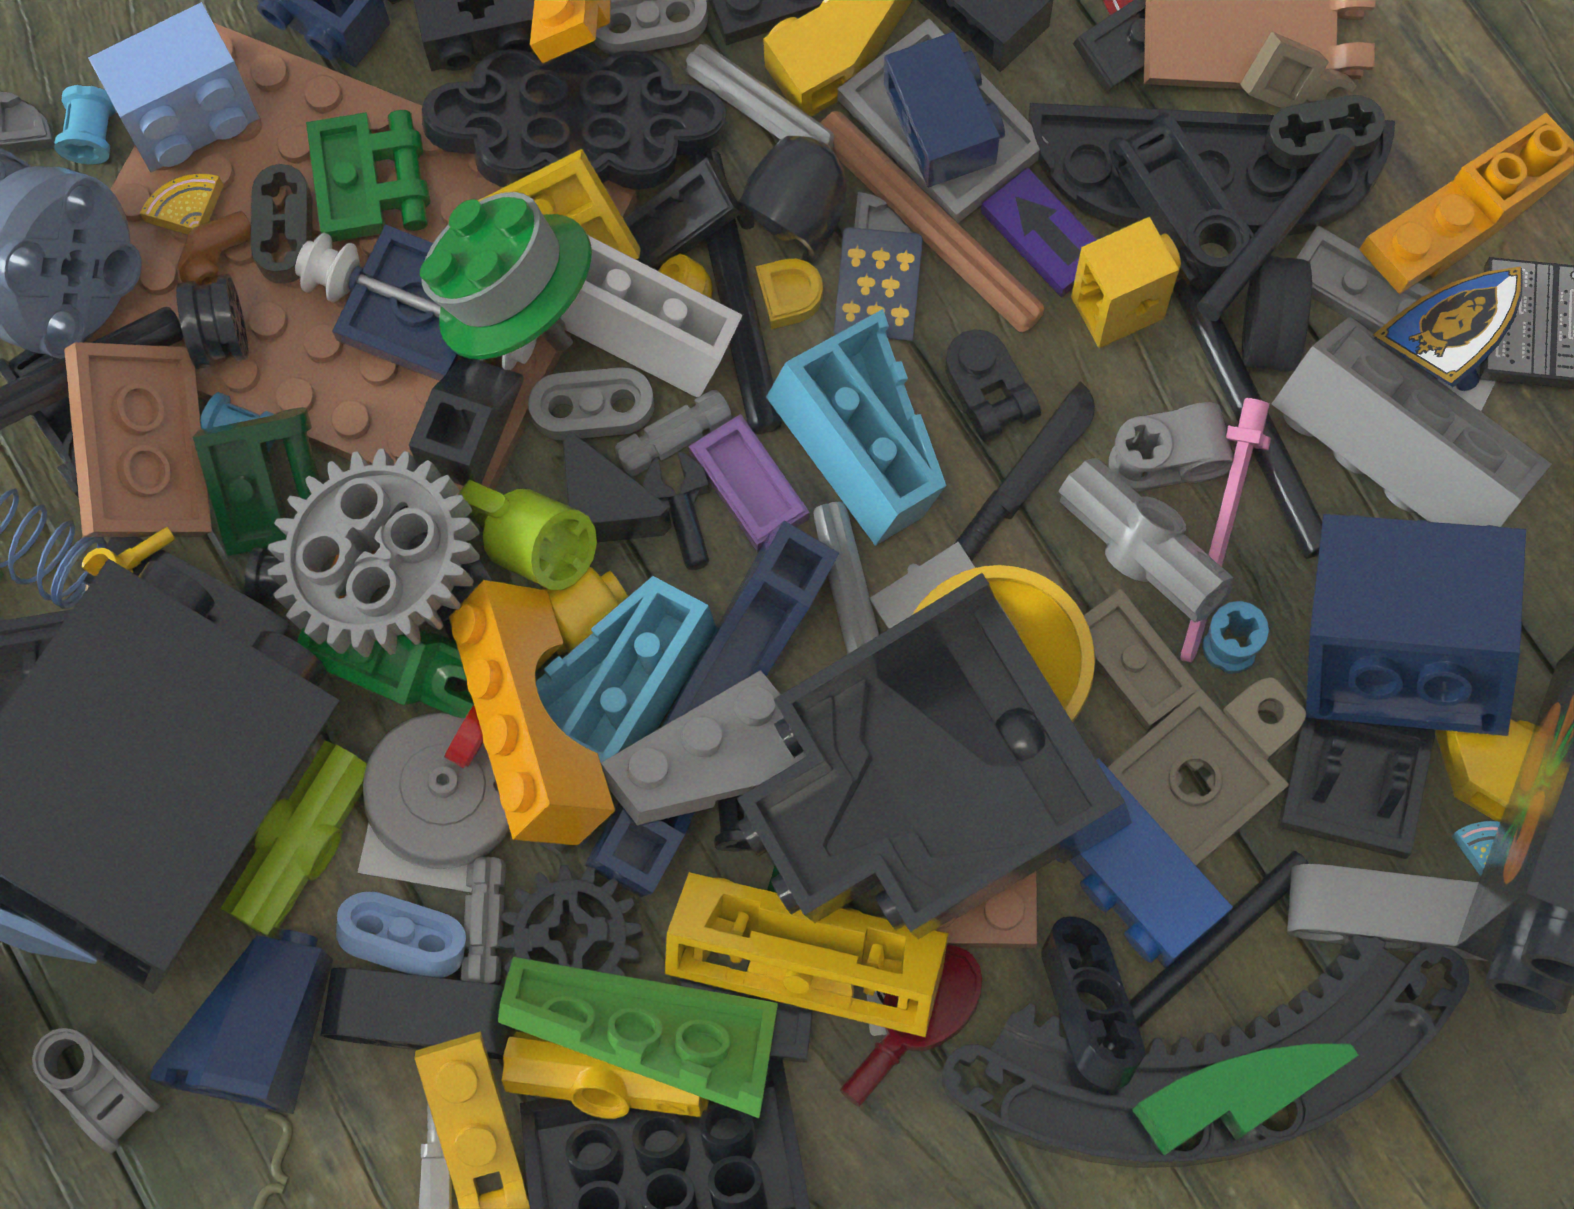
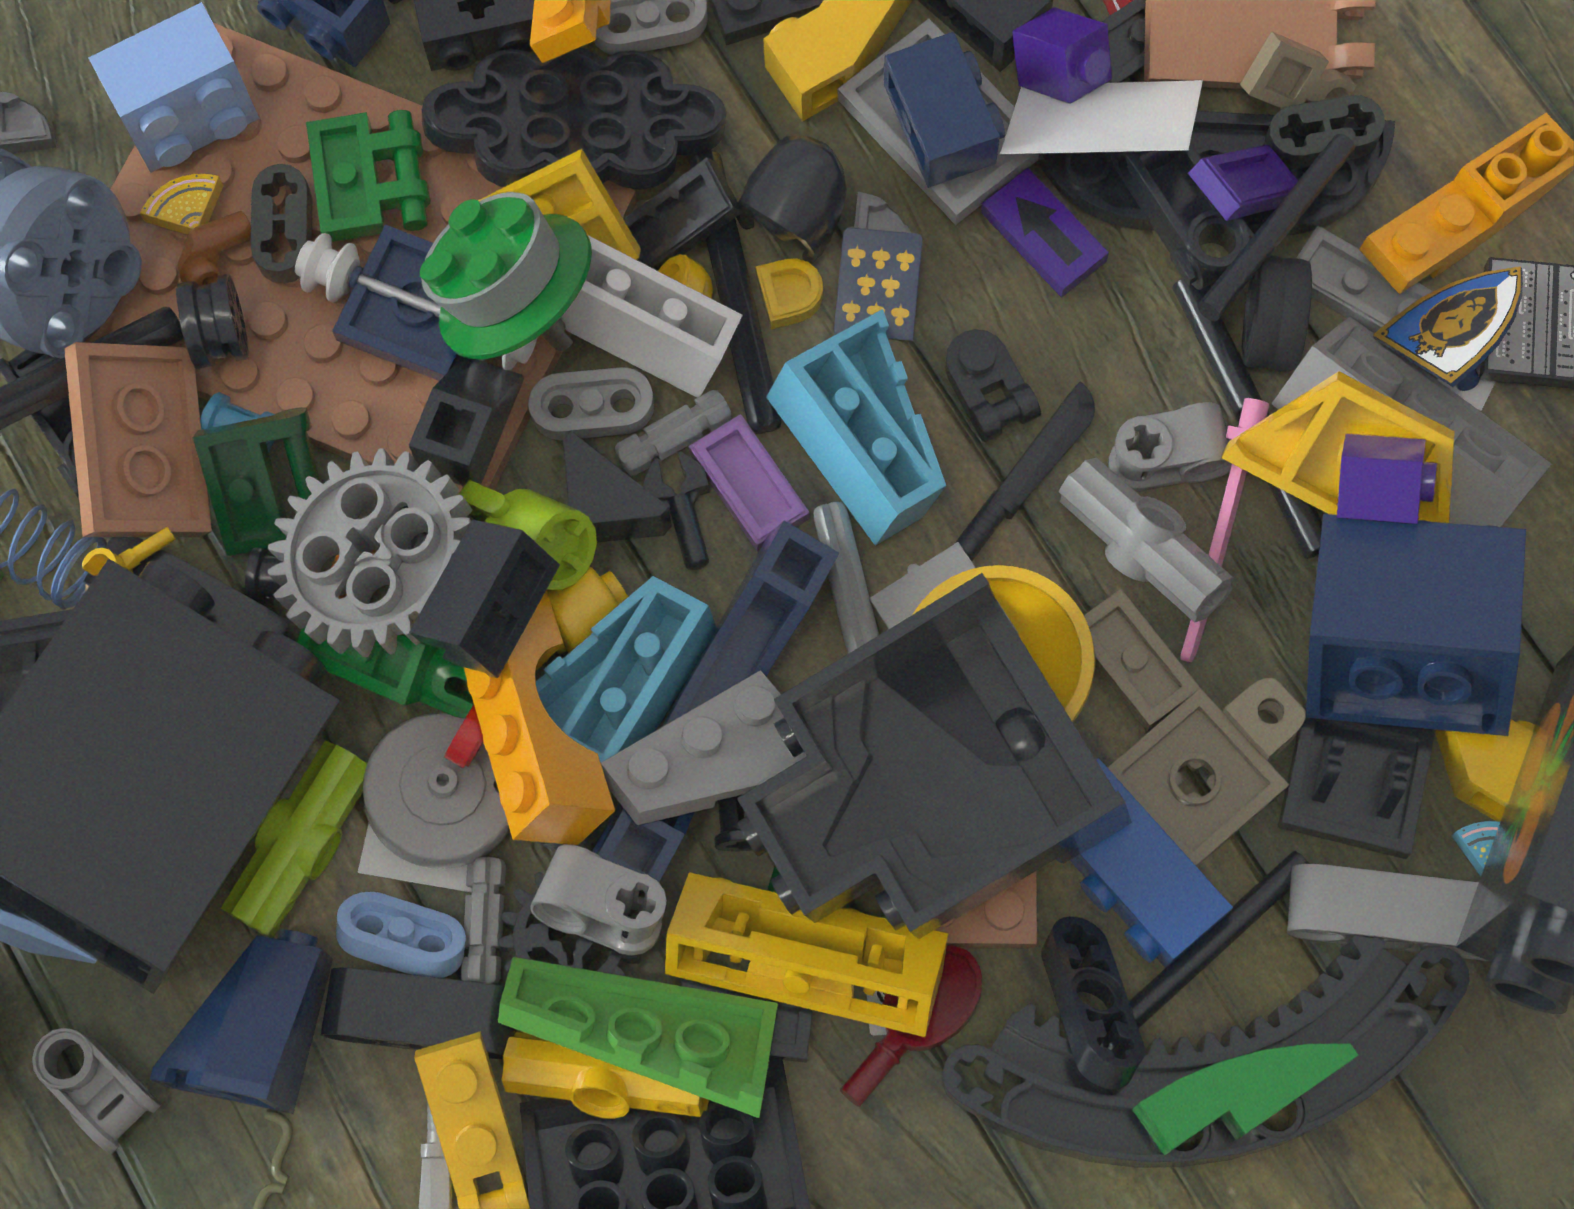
medium azure bush [54,85,116,164] -> none
light grey axle [686,44,835,149] -> none
nougat axle [820,111,1044,333] -> none
yellow brick [1071,217,1181,348] -> none
dark azure bush [1202,601,1269,674] -> none
none -> black hinge [409,520,560,678]
none -> light grey piece [530,844,667,956]
none -> white sticker [1000,80,1203,154]
none -> dark purple brick [1012,7,1112,104]
none -> dark purple tile [1188,145,1298,221]
none -> yellow wing [1222,371,1455,523]
none -> dark purple brick [1337,434,1437,524]

